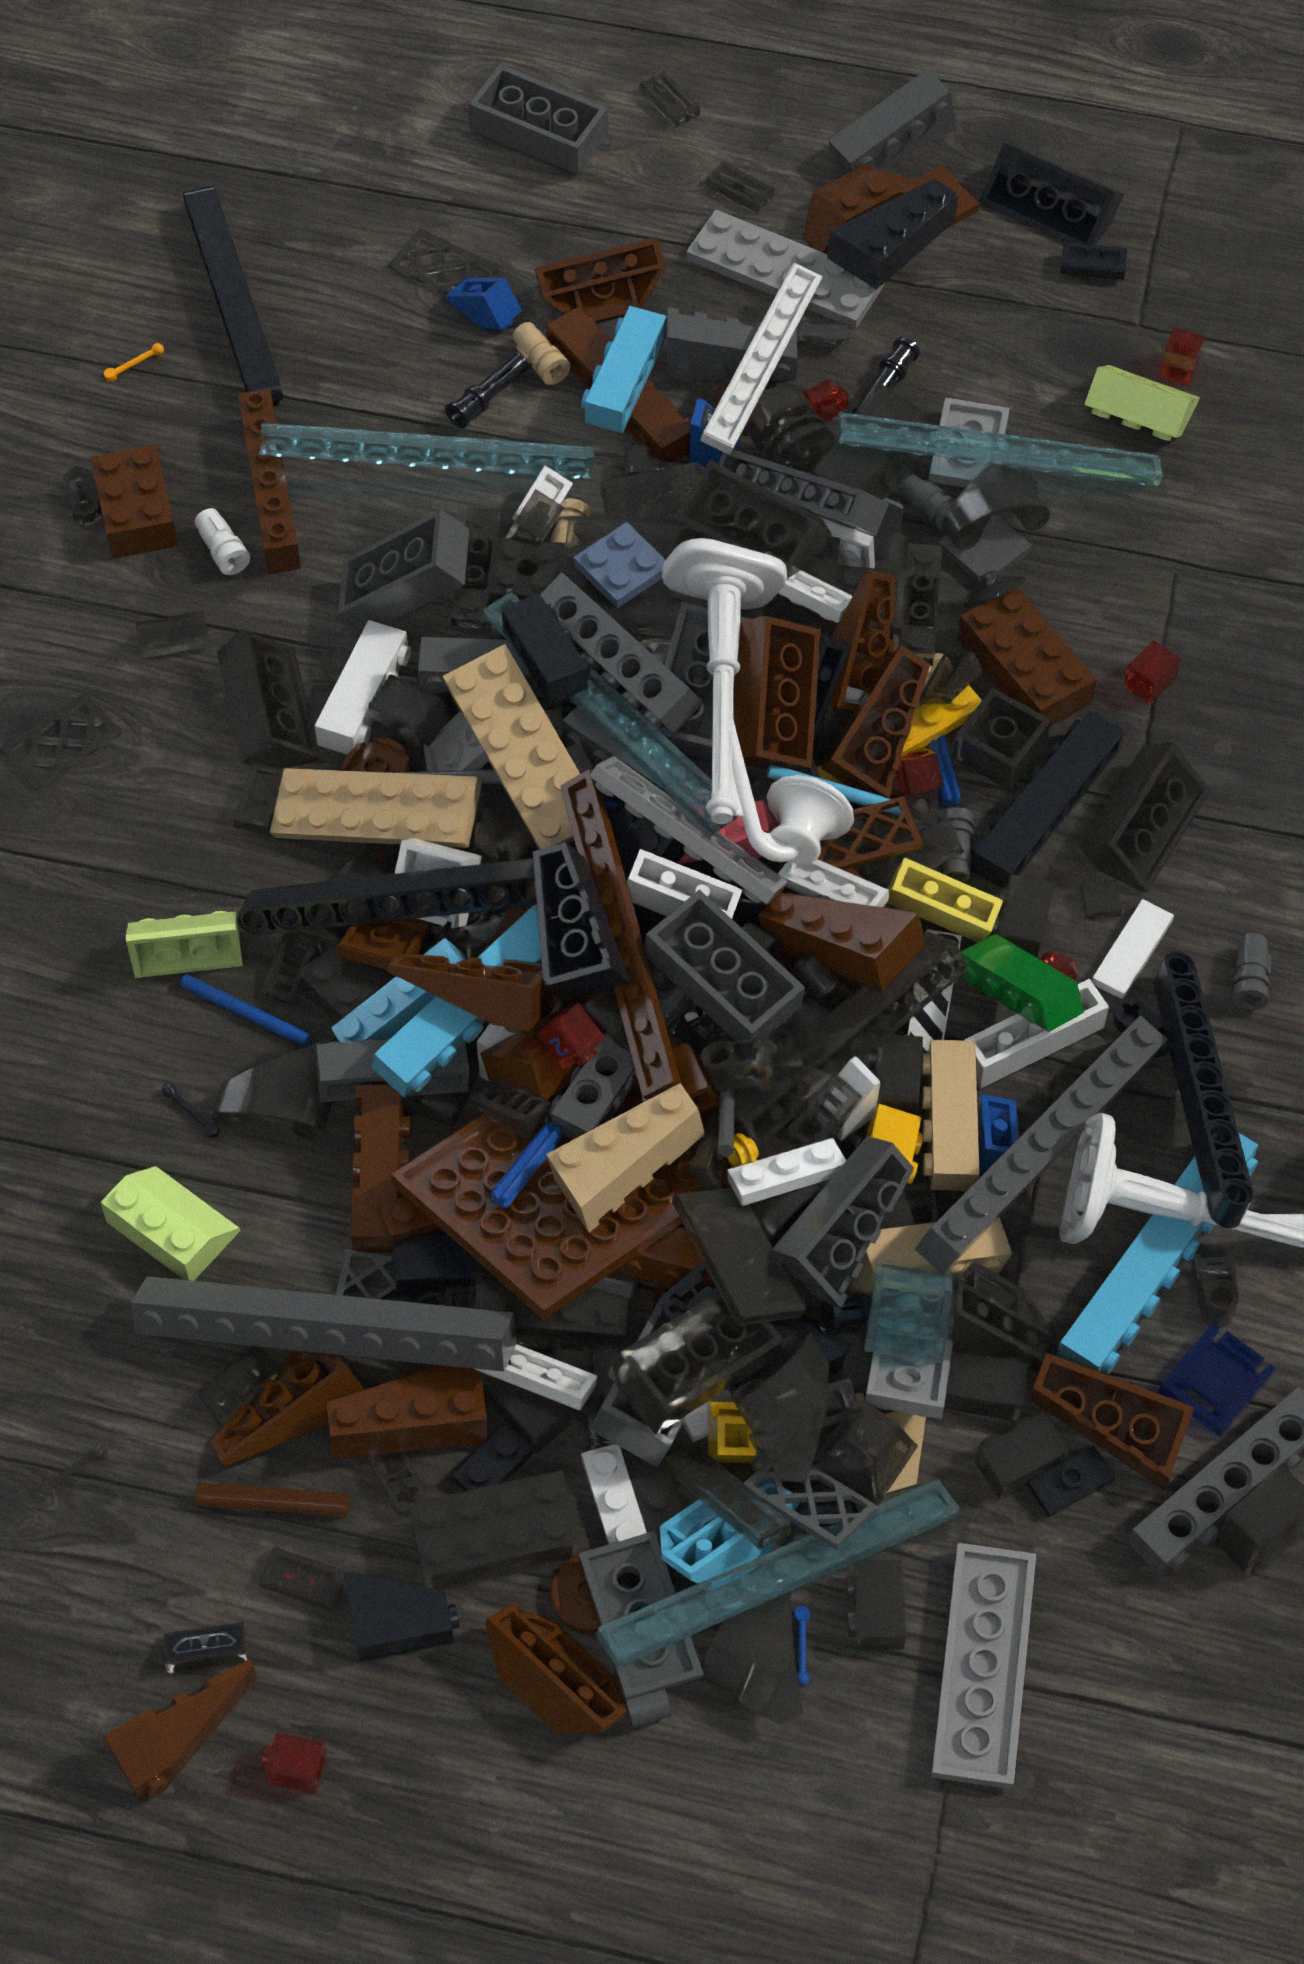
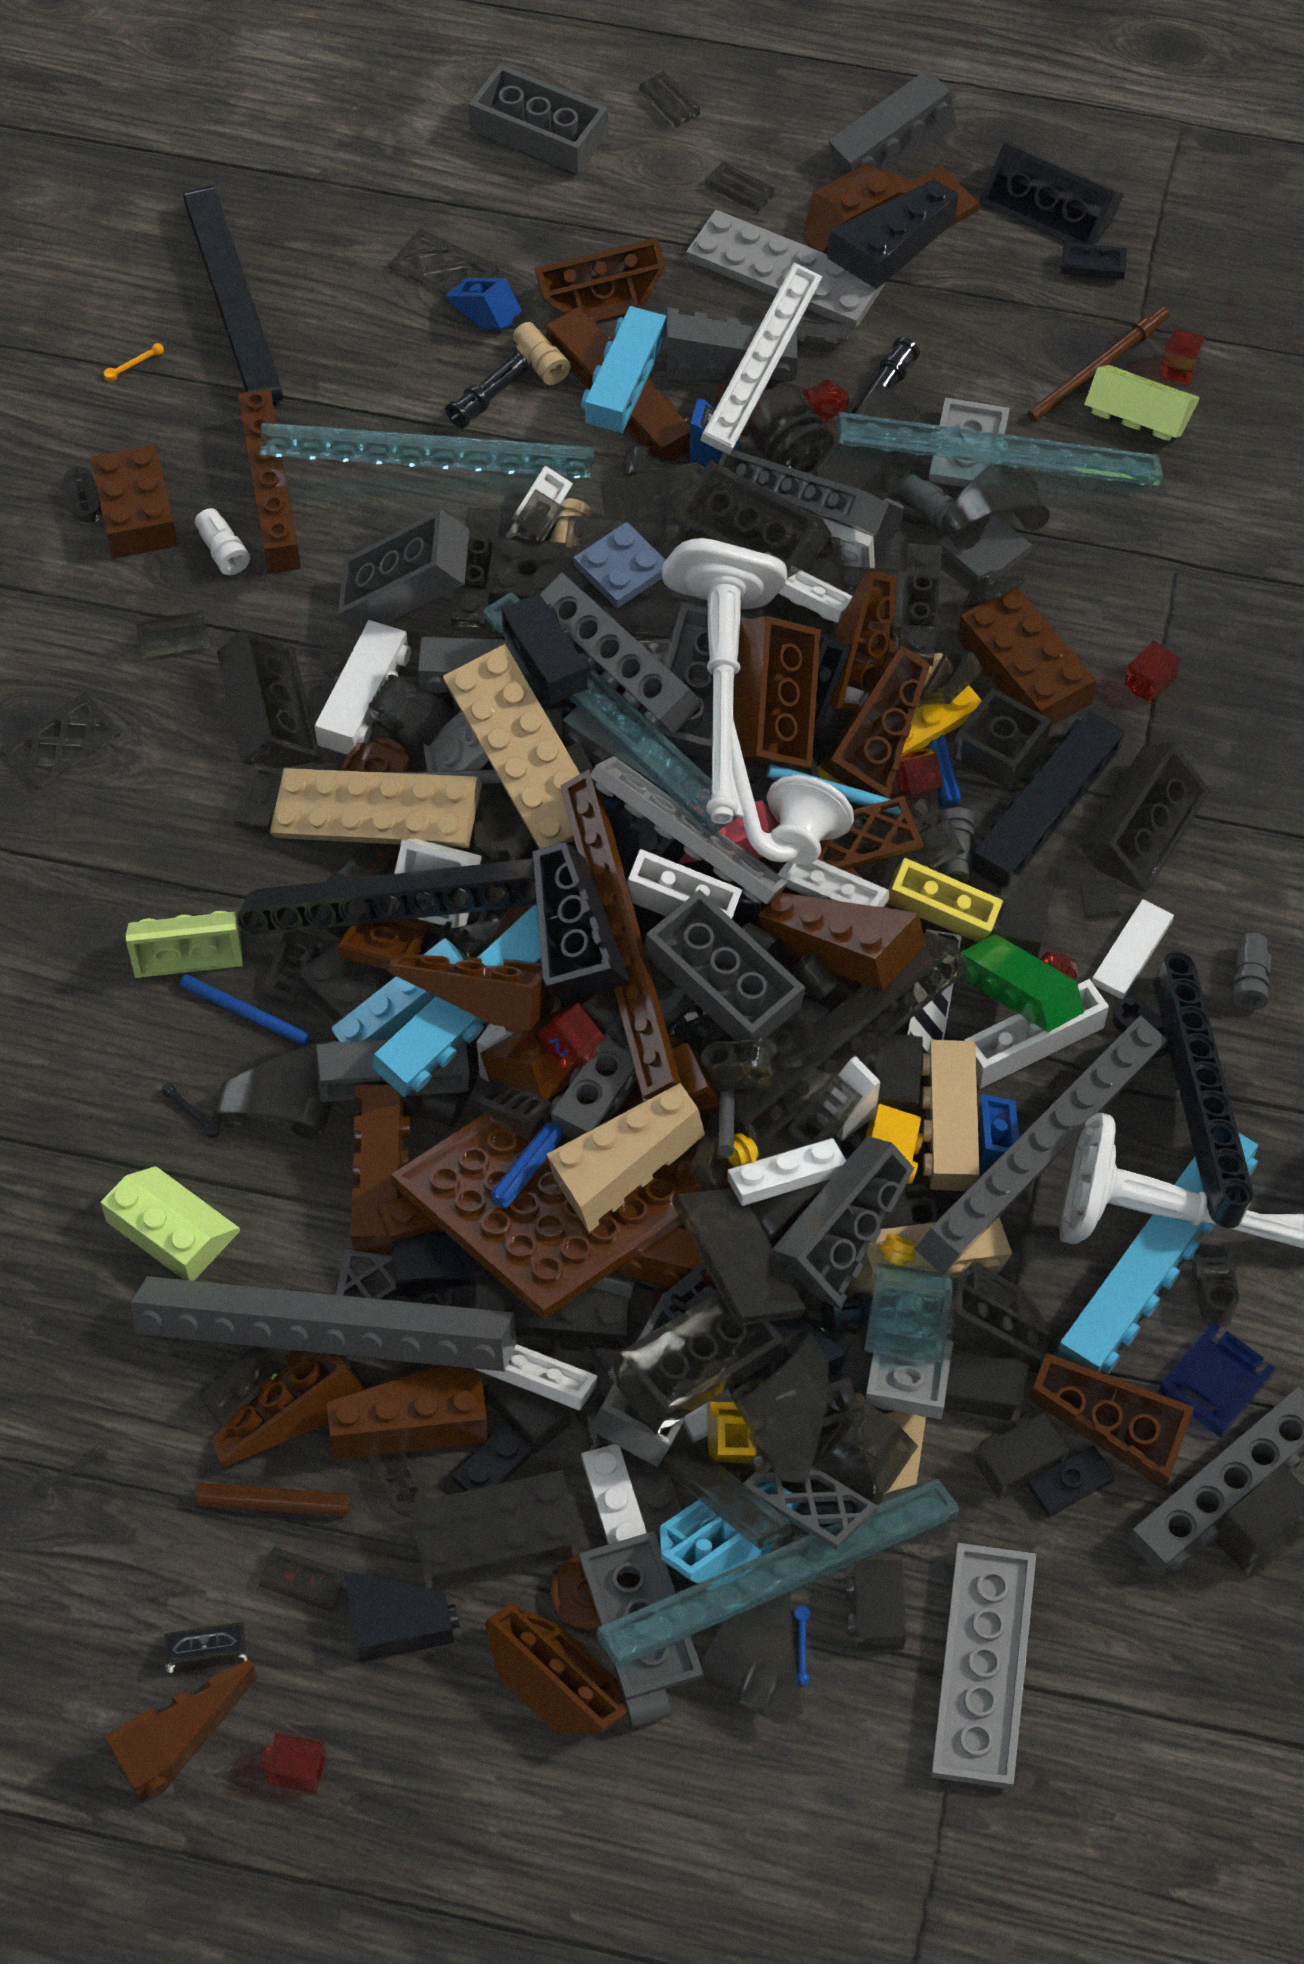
none -> yellow plate [878,1234,916,1266]
none -> reddish brown bar [1027,307,1170,422]

